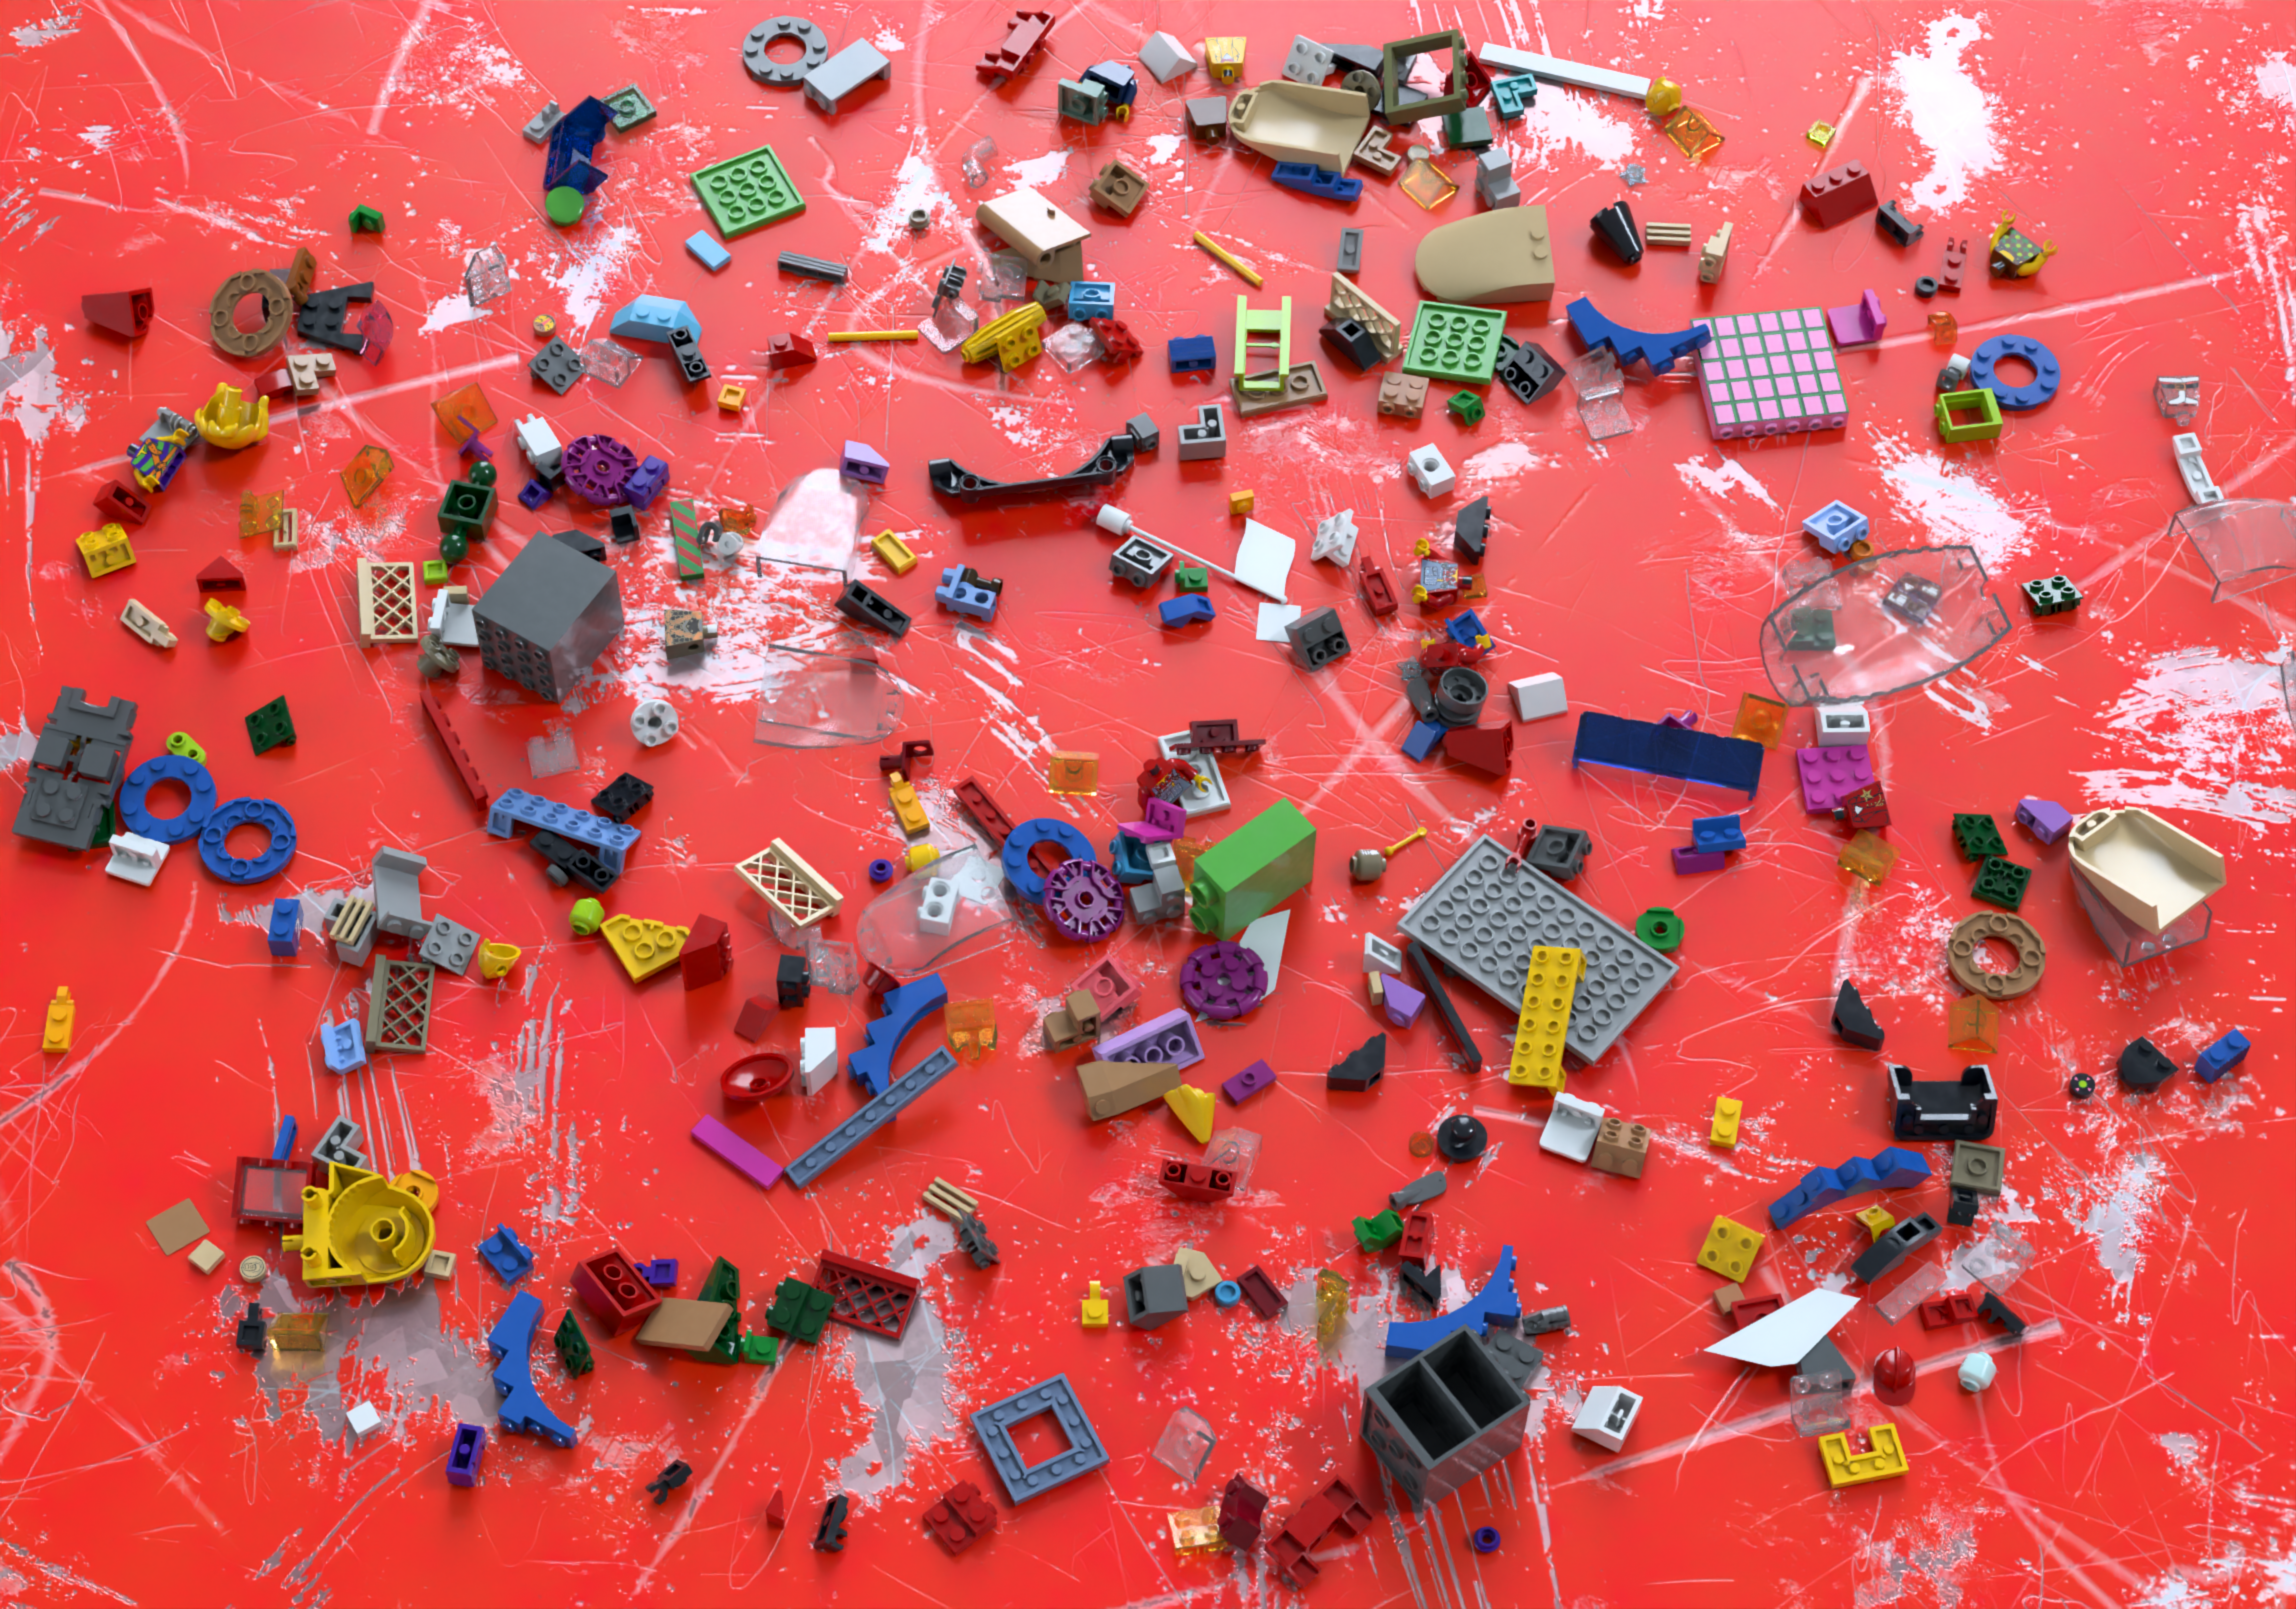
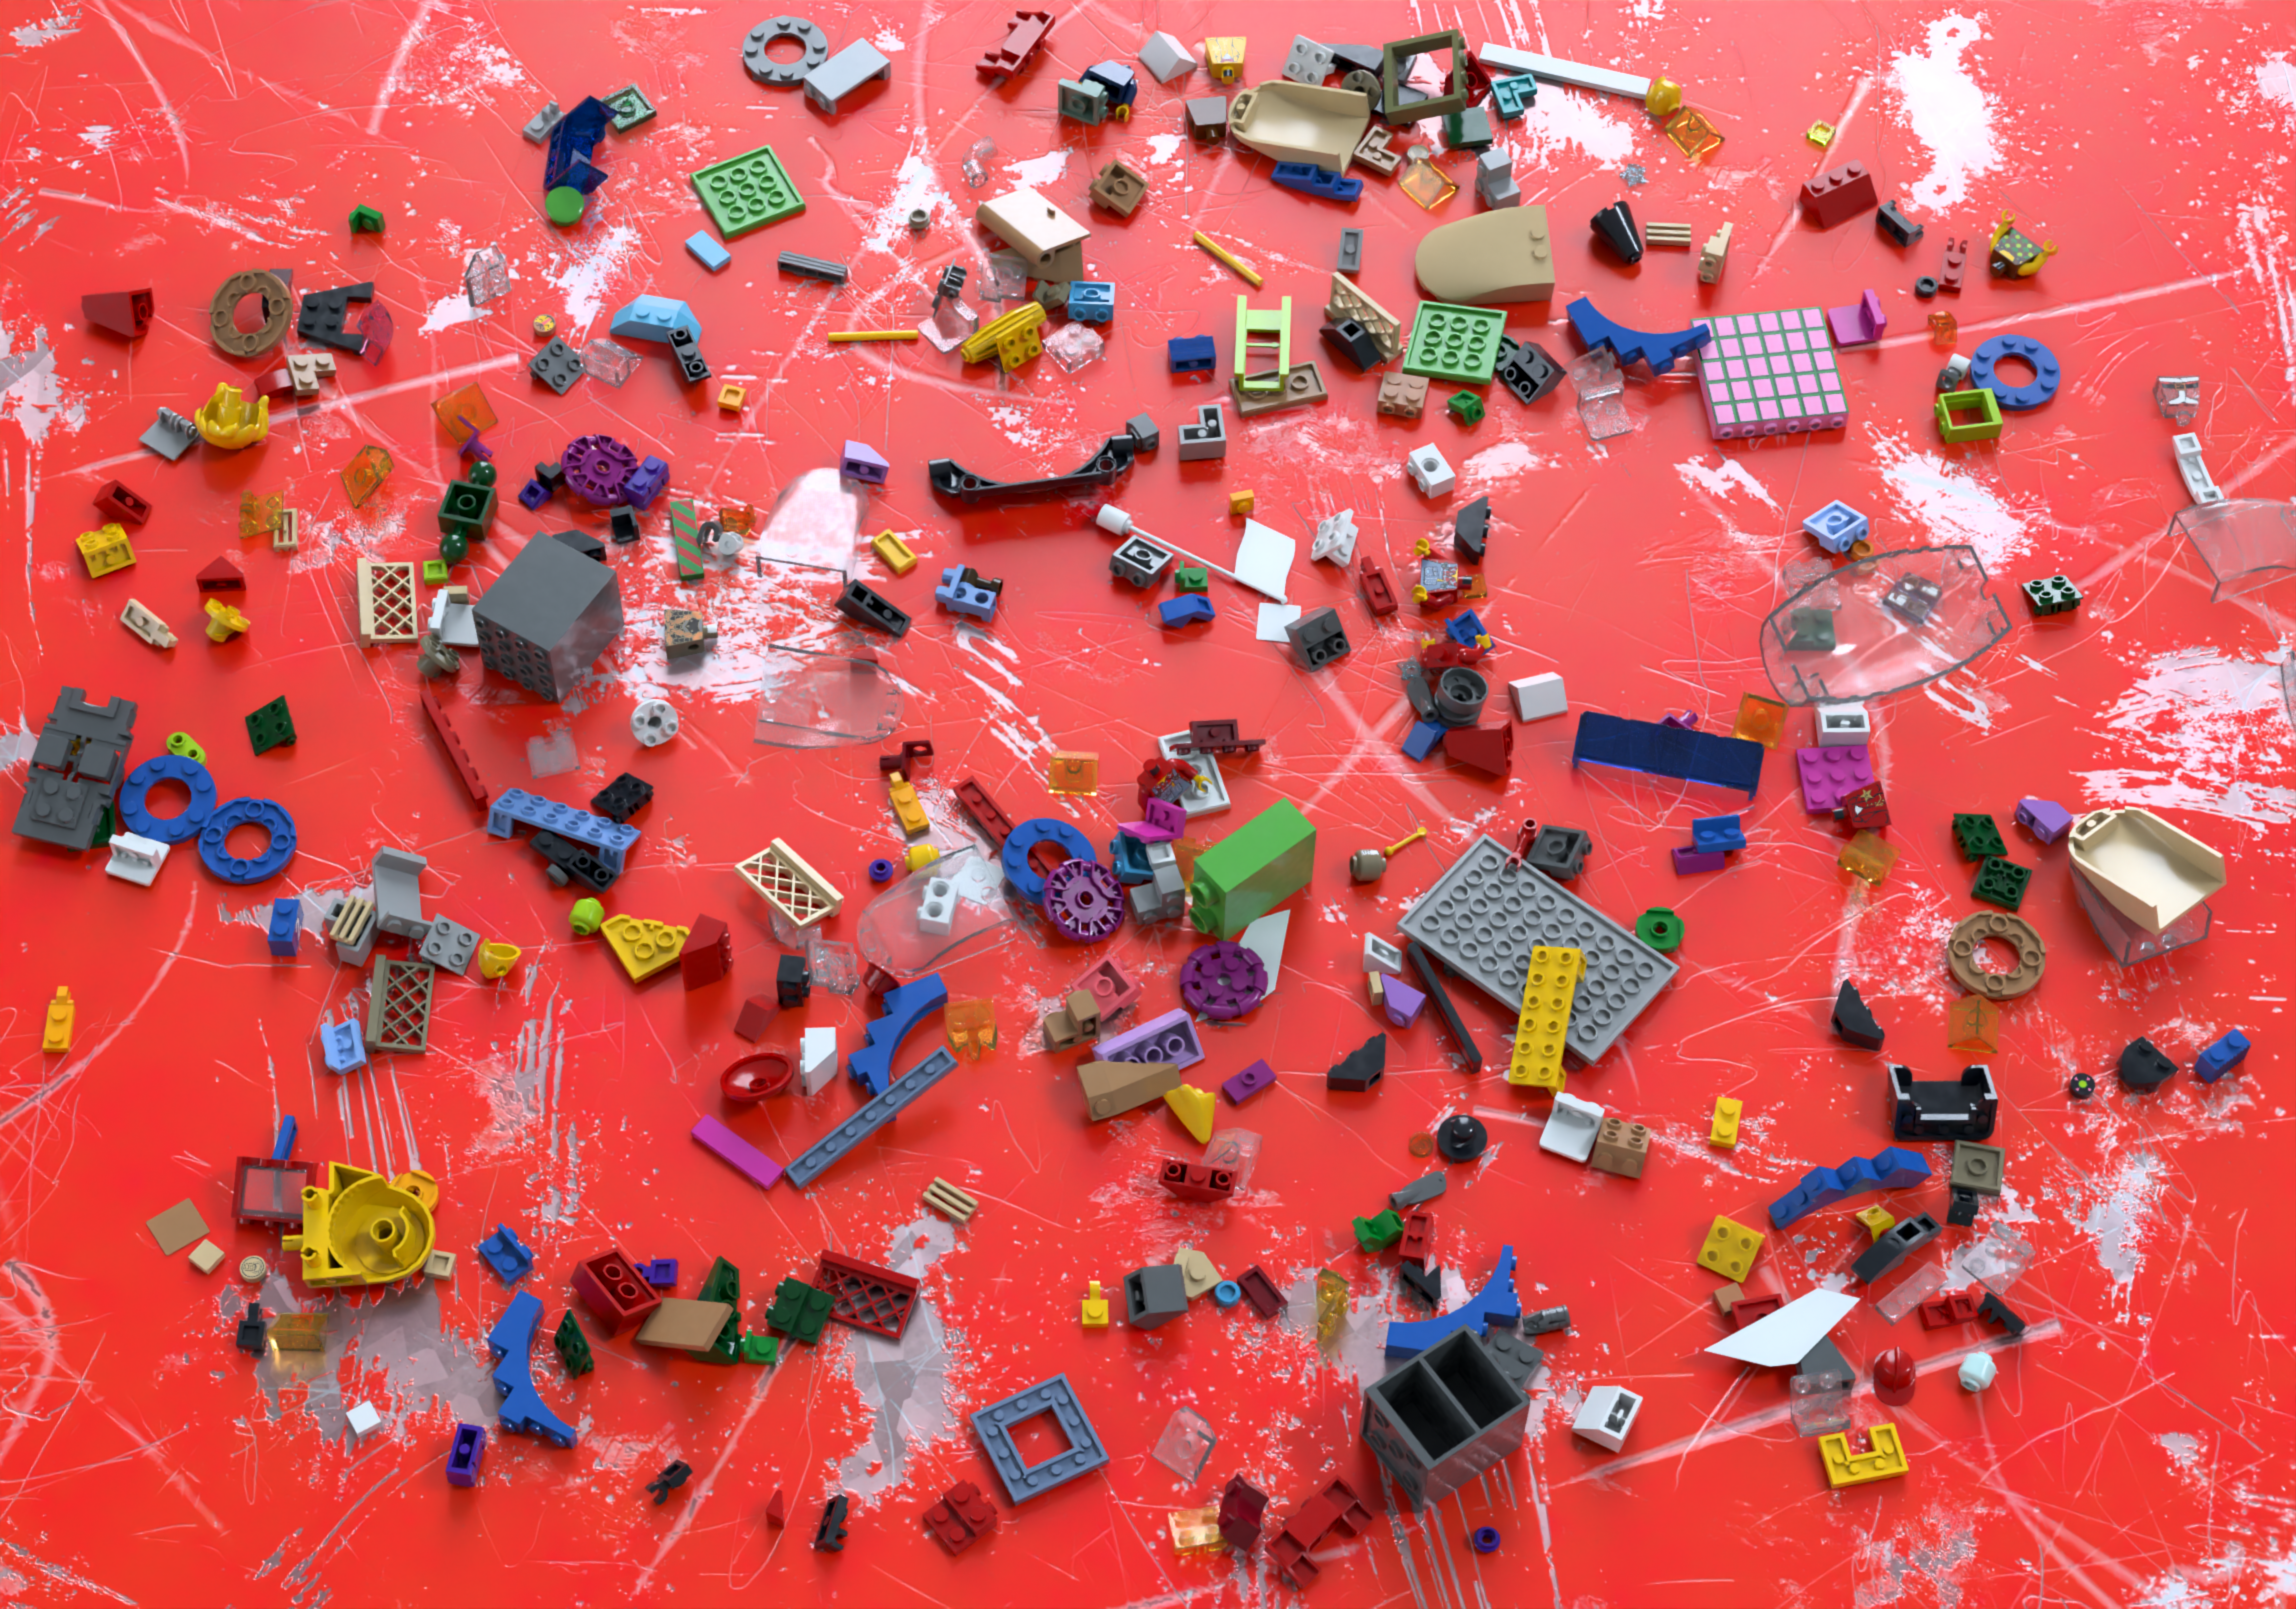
torso [127,428,190,493] -> none
dark orange plate [286,247,317,305] -> none
light grey brick [311,1115,372,1175] -> none
white hinge [514,414,563,467] -> none
red slope [767,332,817,371] -> none
dark grey hinge [958,1209,1001,1269] -> none
red piece [1088,317,1144,364] -> none

